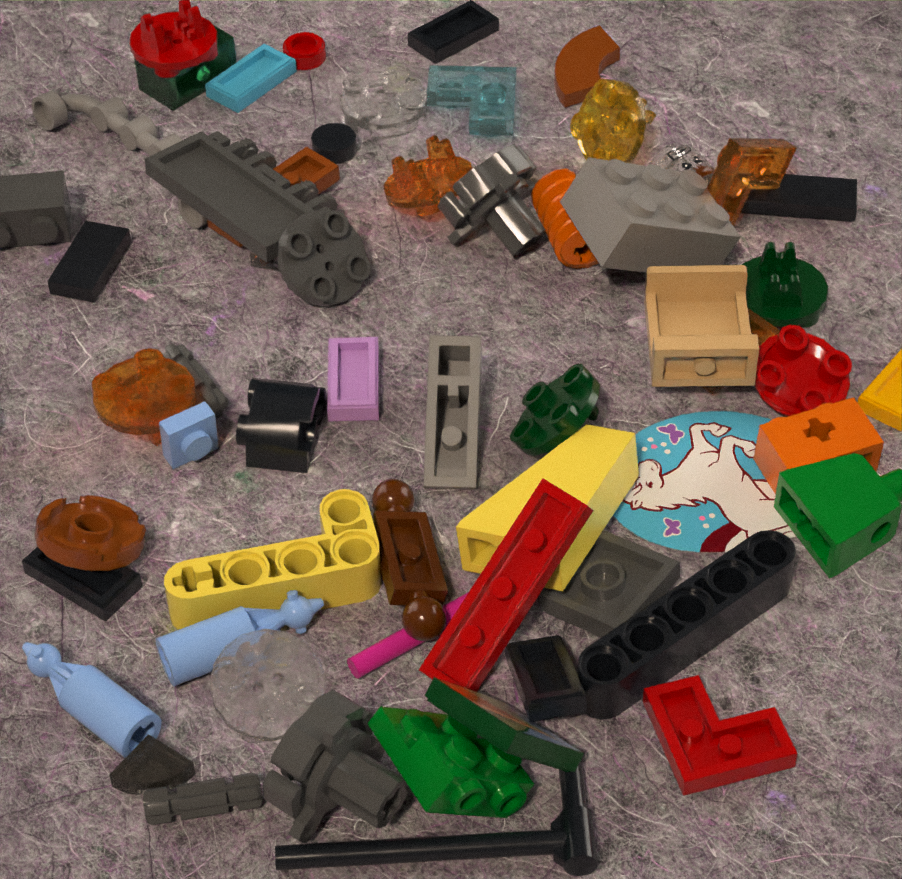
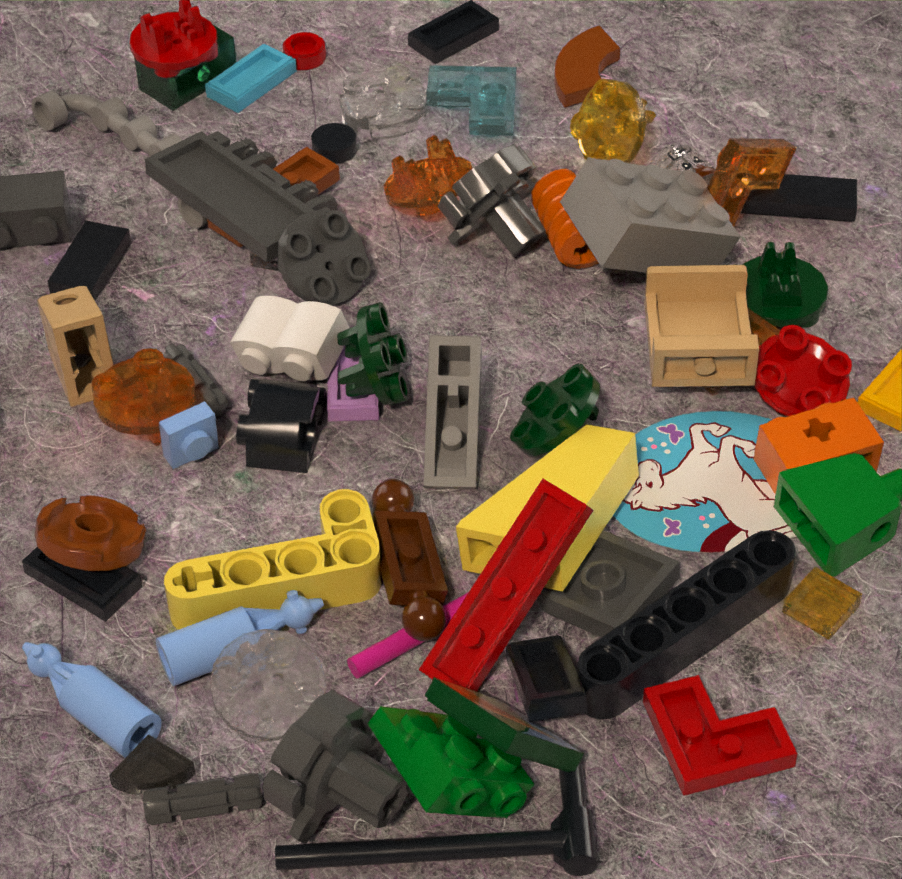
none -> tan torso [37,286,119,407]
none -> white brick [230,296,349,381]
none -> dark green plate [337,302,409,406]
none -> clear yellow tile [782,567,862,640]

